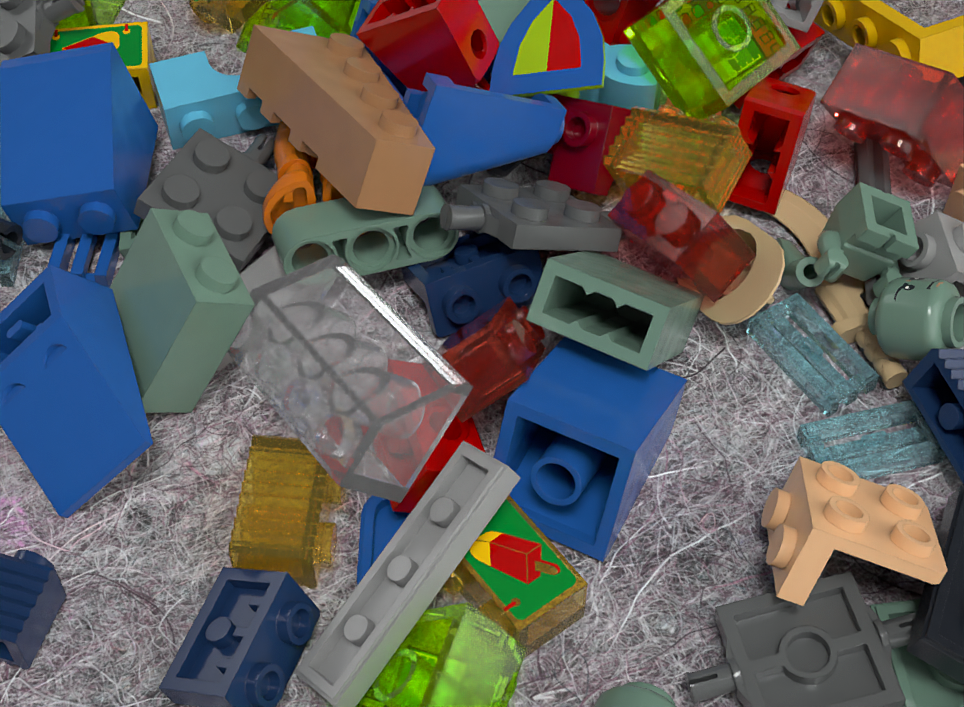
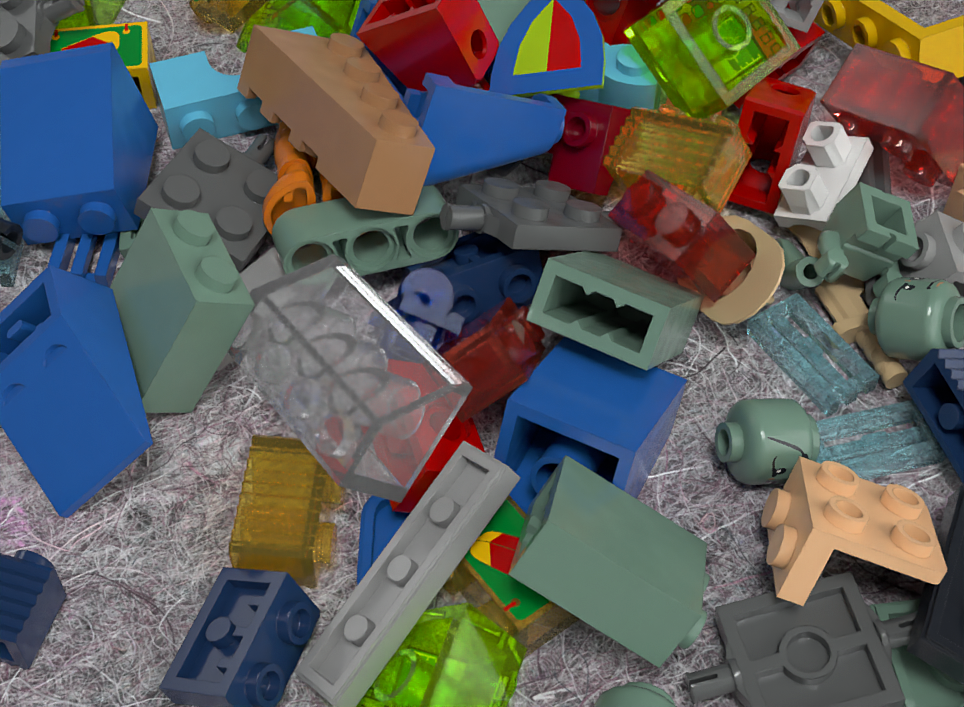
none -> clear blue hips [369,267,465,368]
none -> sand green brick [508,455,710,668]
none -> sand green head [715,398,820,485]
none -> white hips [773,121,874,231]

